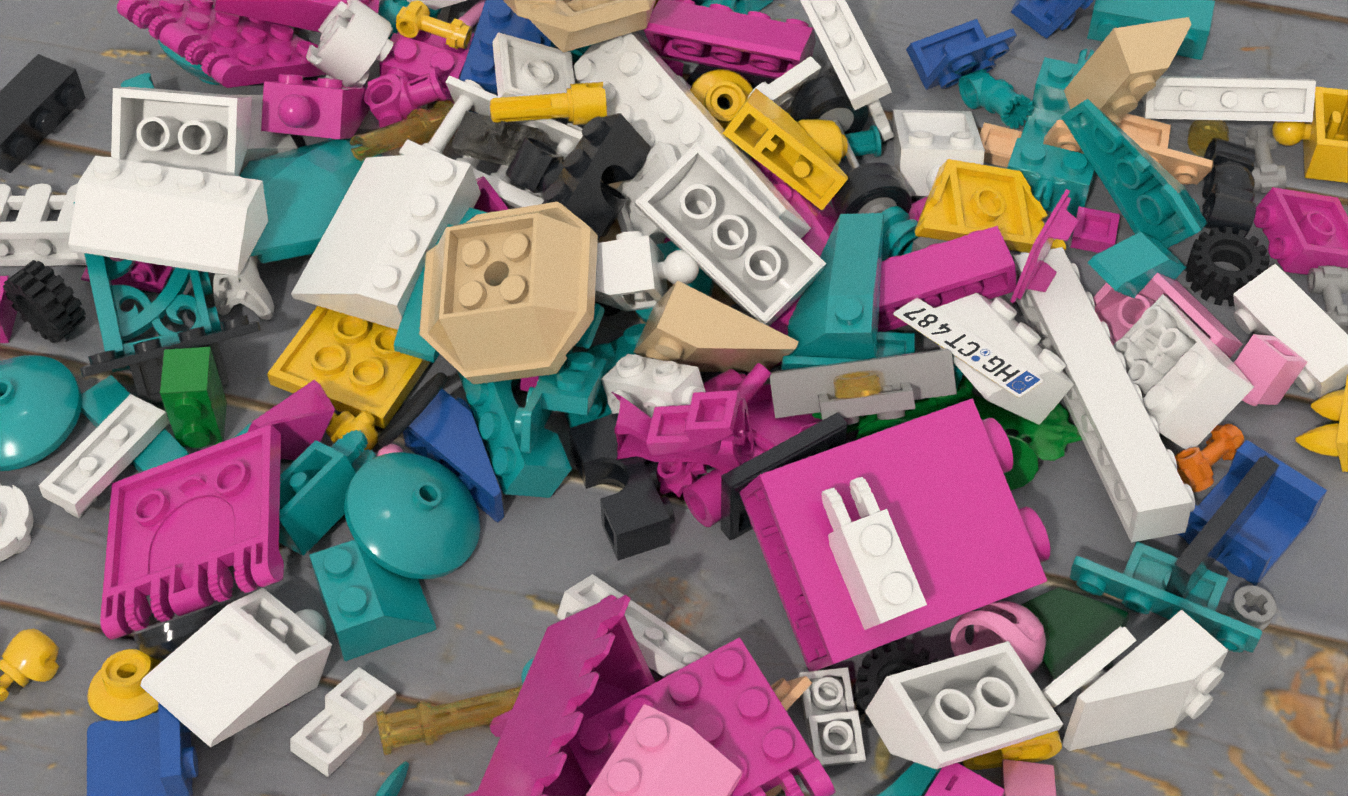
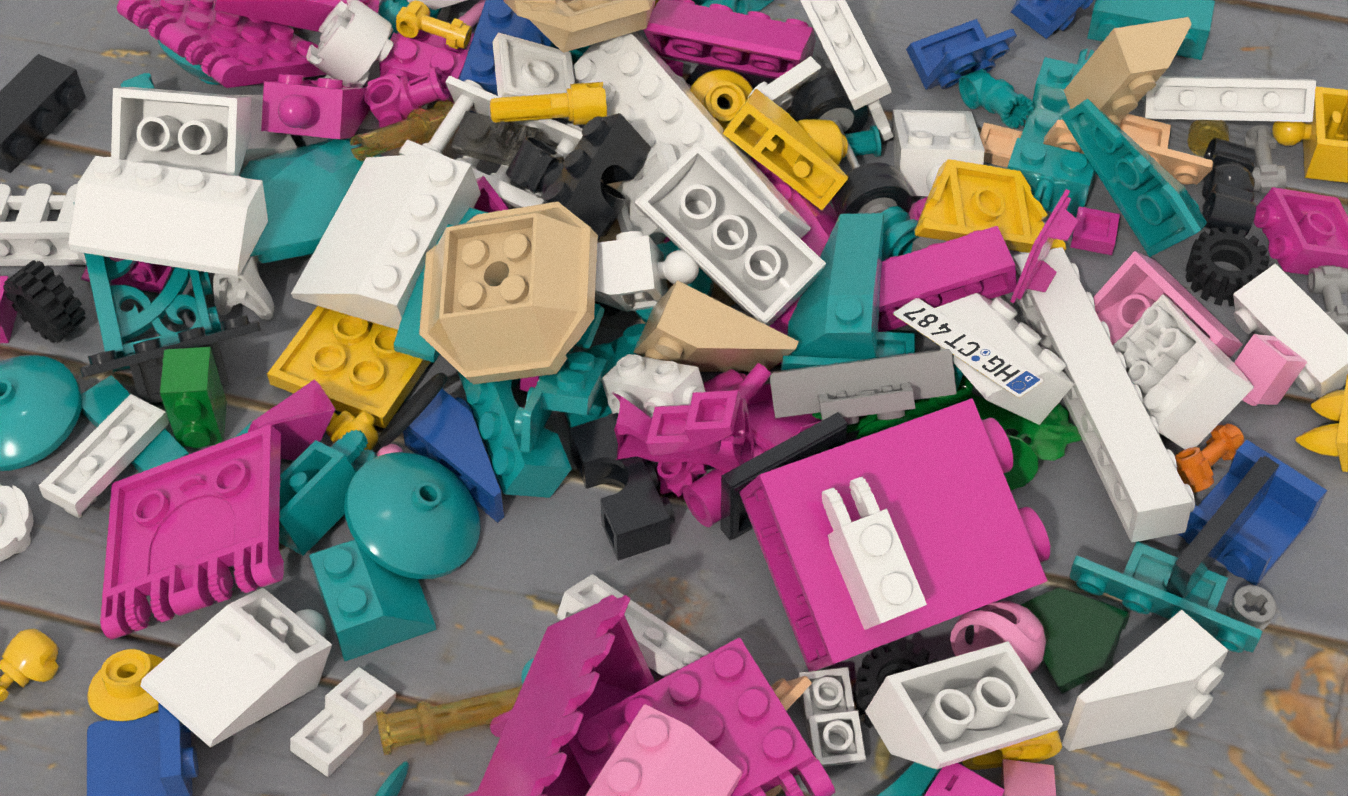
black piece [133,604,222,661] -> none
clear yellow tile [833,371,881,398] -> none
white plate [1042,626,1137,708] -> none
teal slope [1087,232,1186,298] -> none

